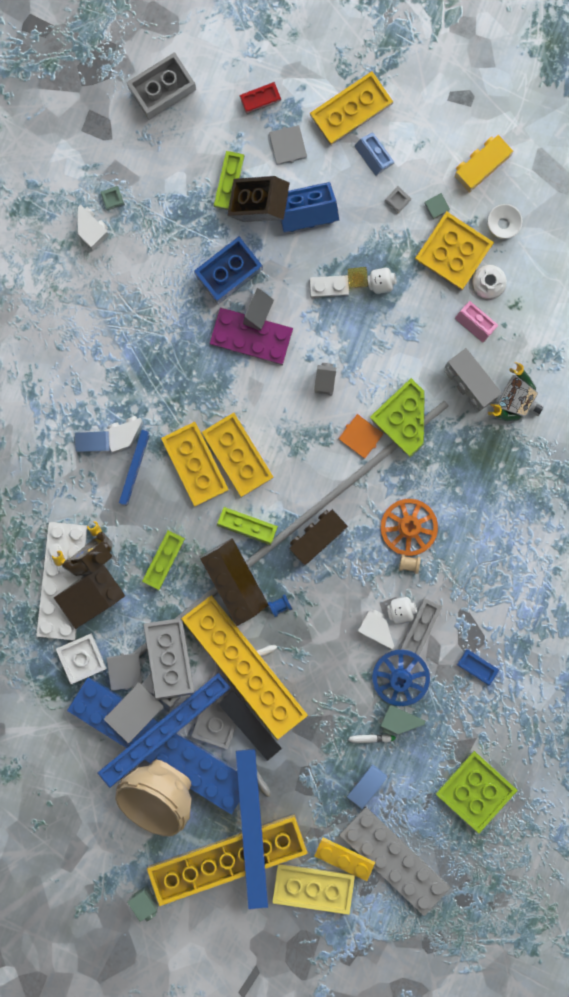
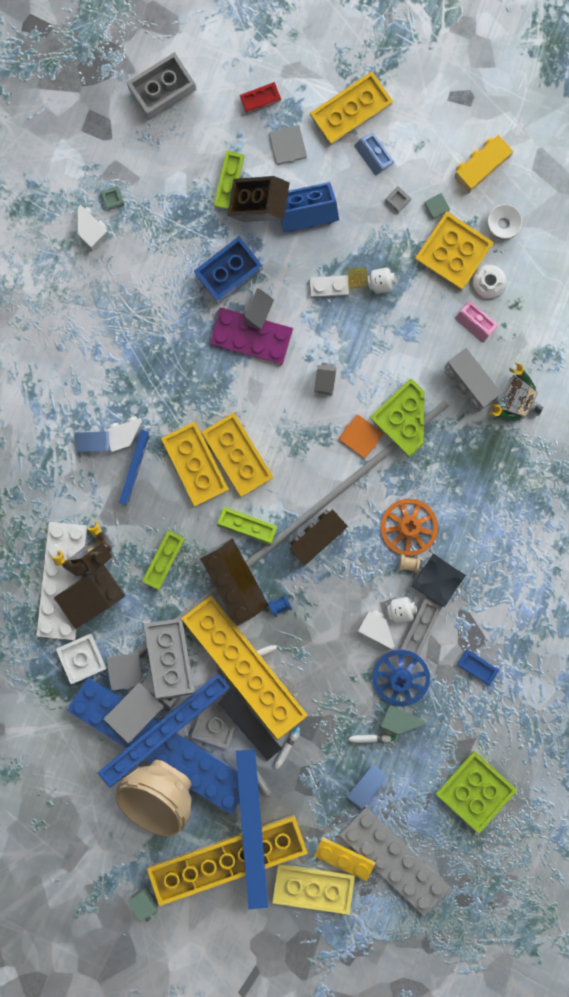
none -> white piece [274,727,300,769]
none -> black brick [412,554,466,607]

